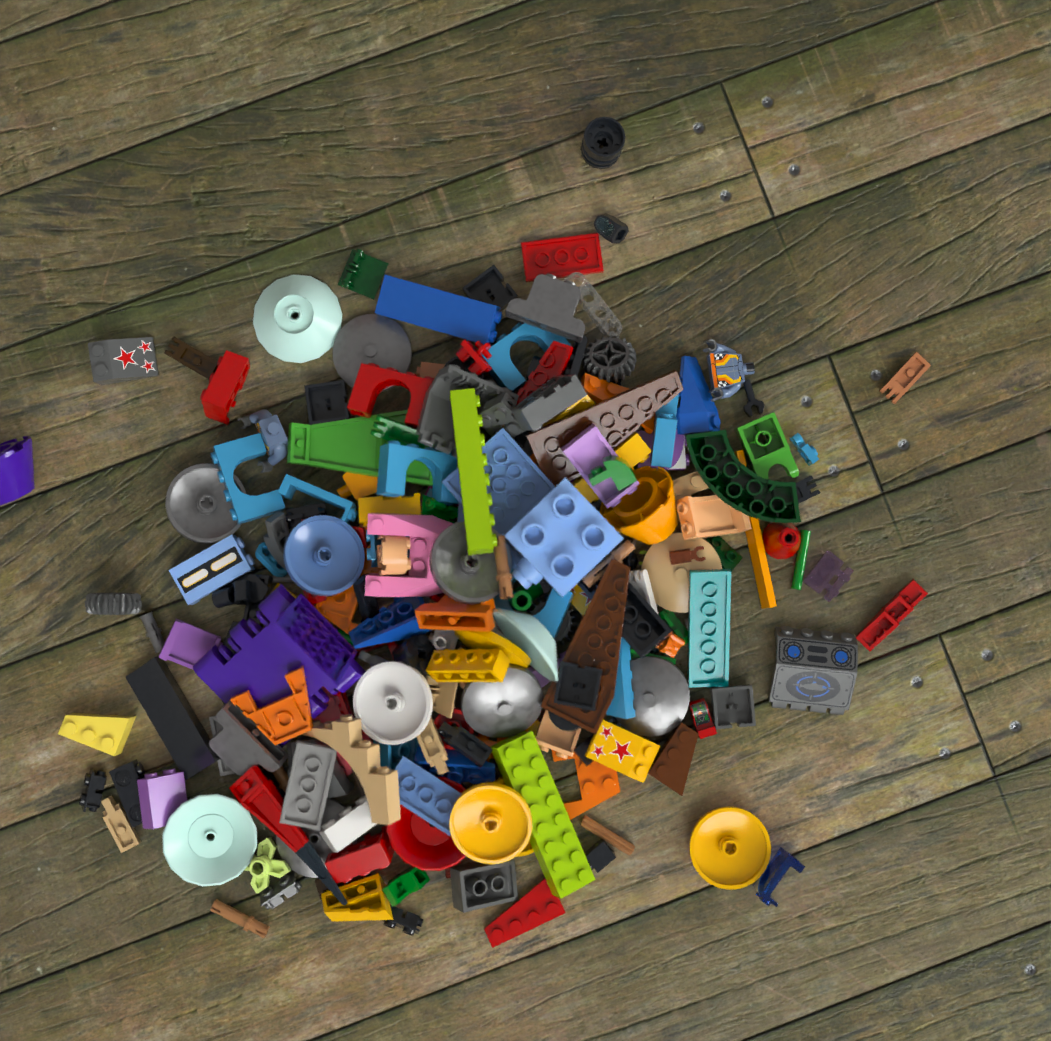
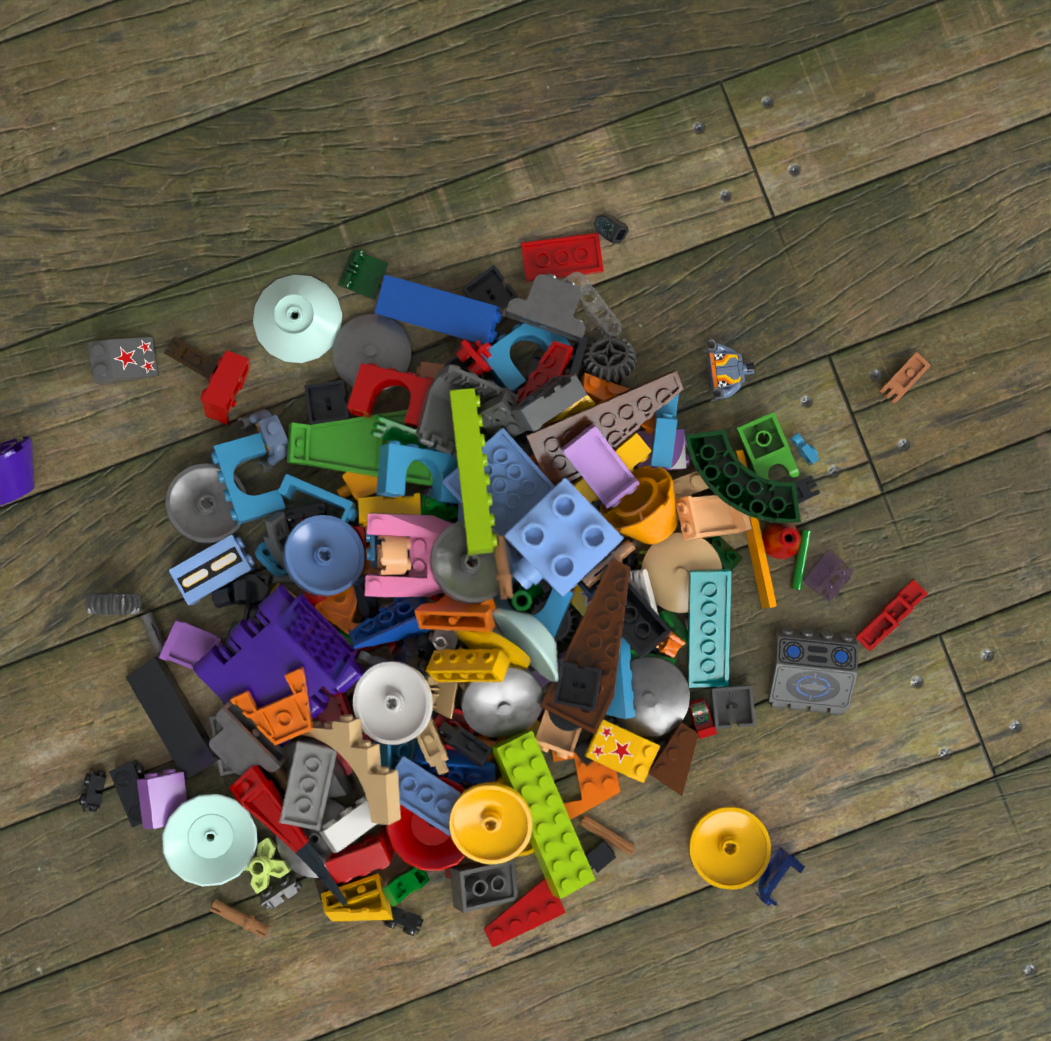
light yellow wedge [58,713,136,756] -> none
tan hinge [101,795,141,853] -> none
black wheel [580,116,625,169] -> none
brick [588,456,637,490] -> none
copper bar [669,546,706,565] -> none
blue wedge [676,356,721,435] -> none
black bar [743,379,764,417] -> none

